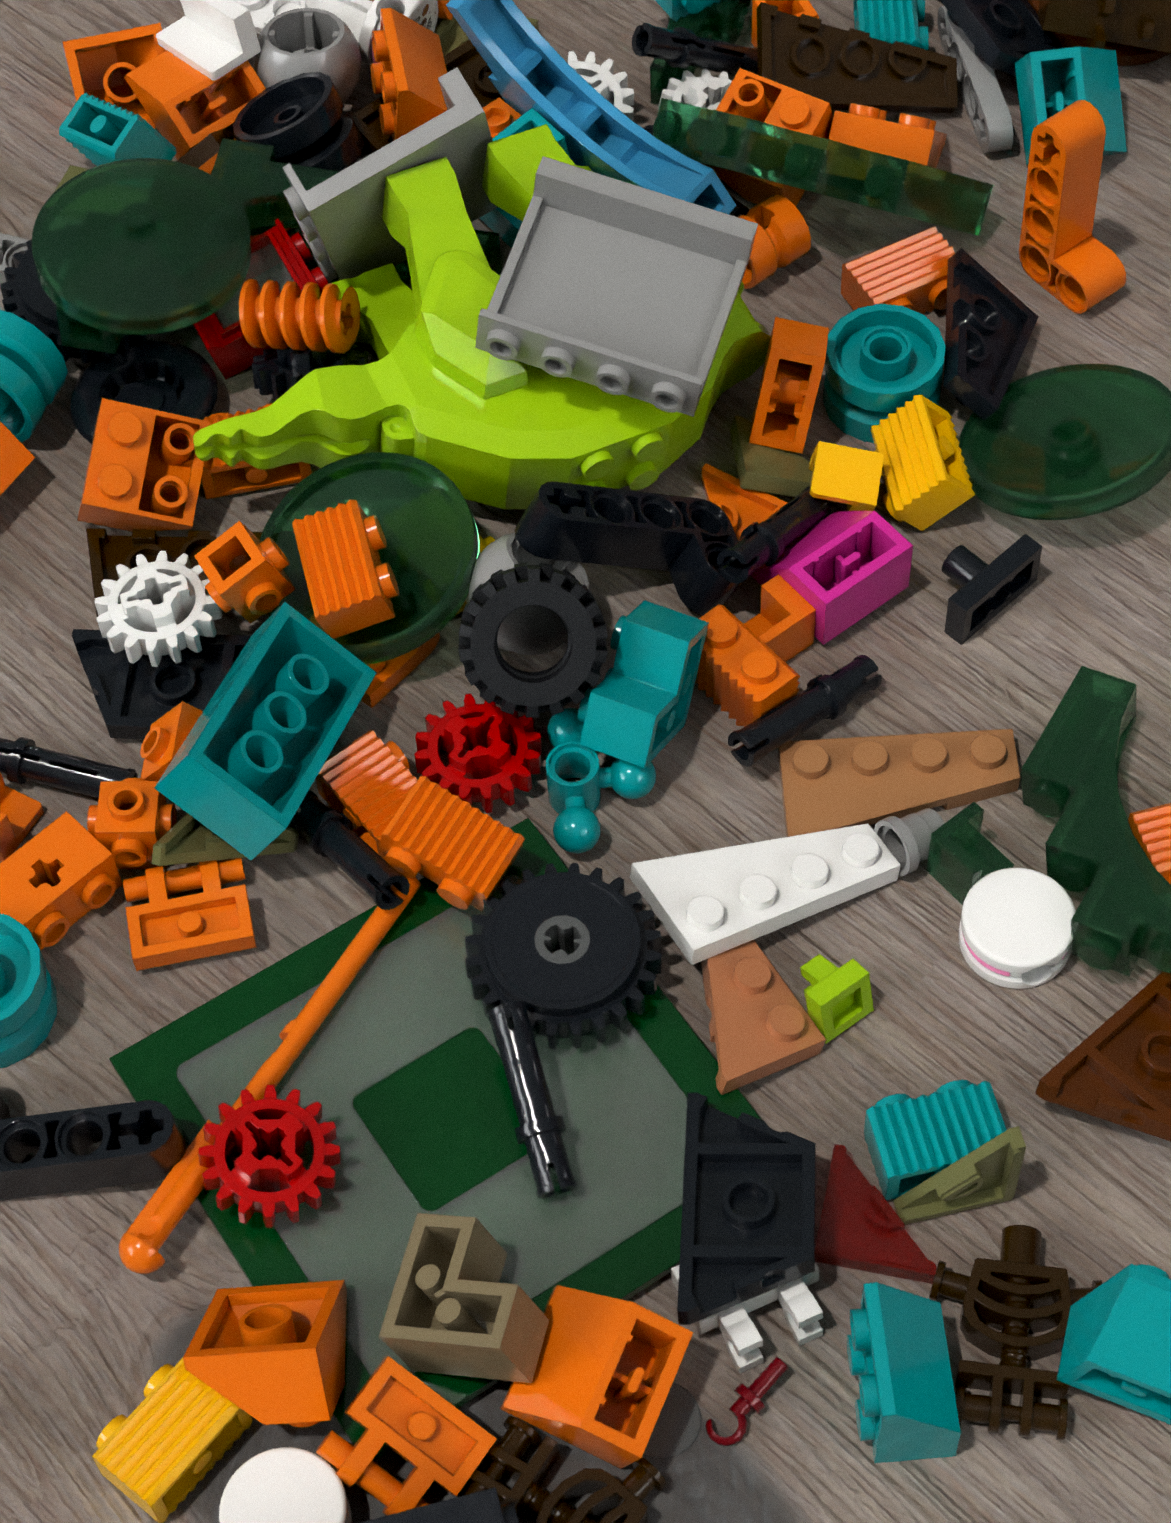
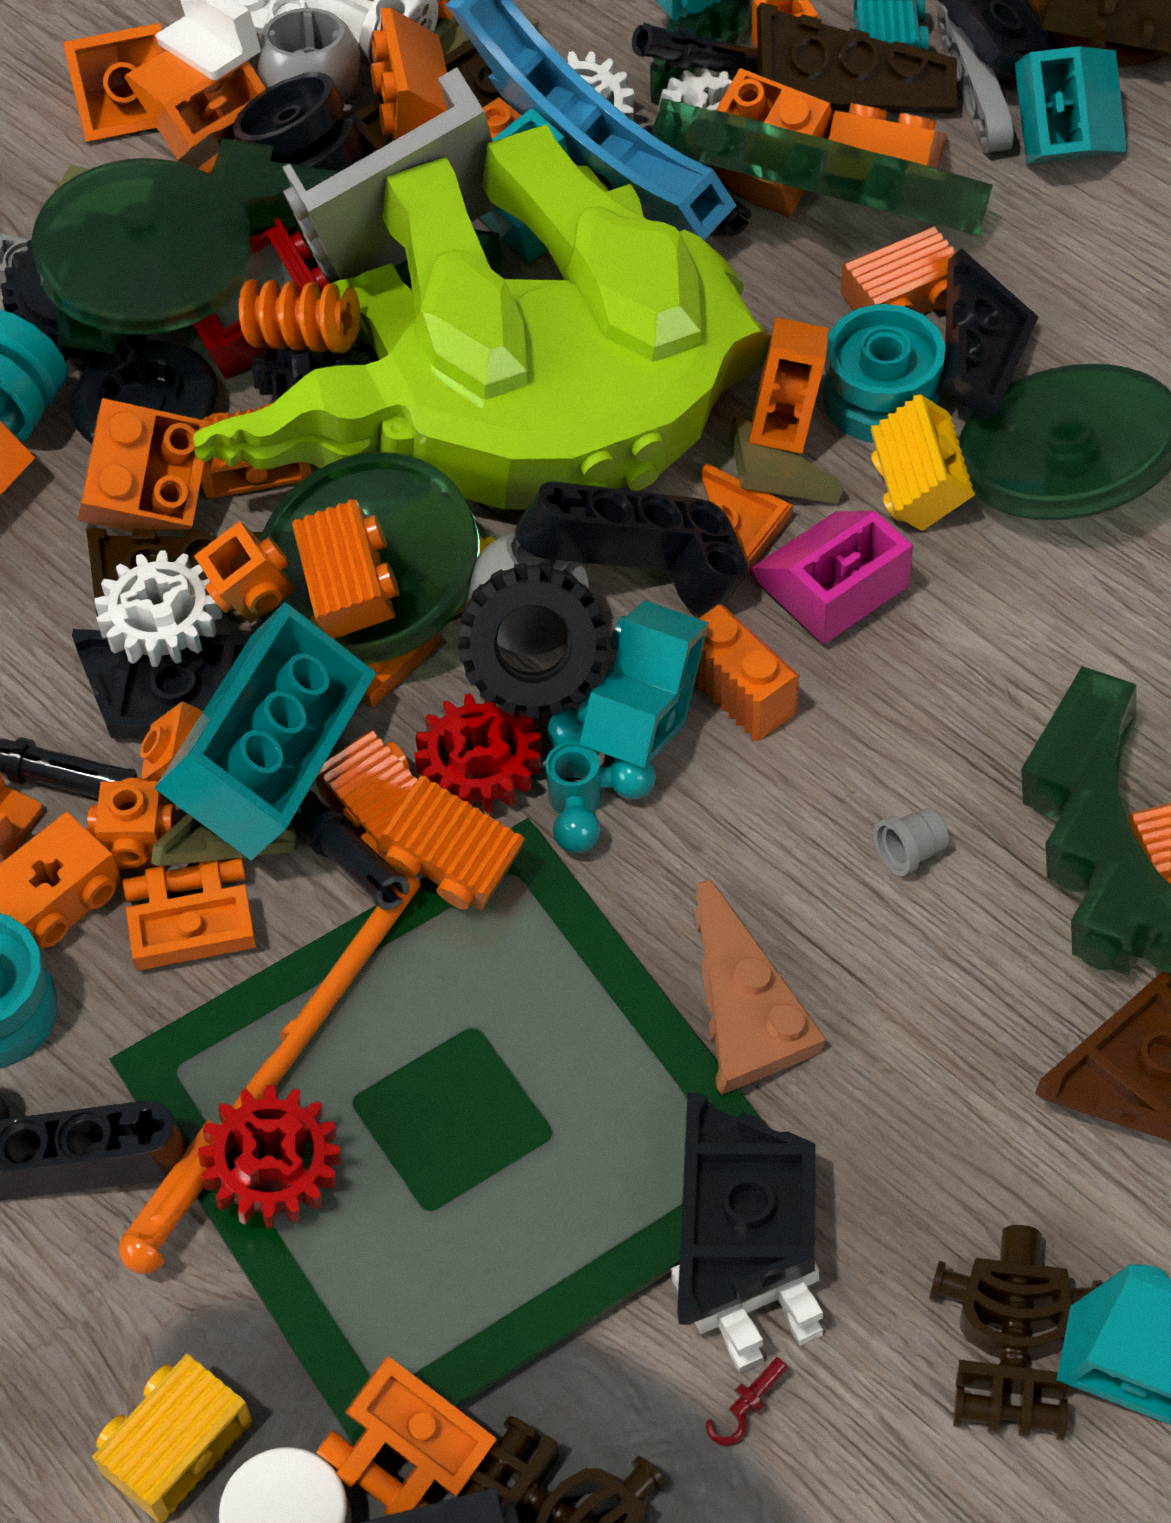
teal brick [59,92,176,188] -> none
orange slope [183,1280,347,1428] -> none
dark tan brick [379,1213,549,1383] -> none
black gear [465,863,662,1049] -> none
light grey panel [475,156,758,417] -> none
black pin [487,1001,578,1199] -> none
orange slope [501,1285,694,1469] -> none
white wing [630,823,901,965] -> none
dark grey sticker [643,1383,701,1459] -> none
black pin [717,485,834,584] -> none
black pin [728,655,882,767] -> none
orange wheel [738,194,811,289] -> none
orange panel [744,574,816,662] -> none
medium nougat wing [778,729,1020,837] -> none
lime tile [800,954,874,1044] -> none
yellow panel [809,441,884,511] -> none
clear red tile [815,1144,936,1284] -> none
teal slope [847,1282,961,1463] -> none
teal brick [864,1080,1007,1201] -> none
olive tile [893,1126,1026,1225] -> none
clear green panel [926,802,1014,905] -> none
black tile [942,534,1042,645] -> none
white head [958,868,1077,989] -> none
orange beam [1019,100,1126,314] -> none

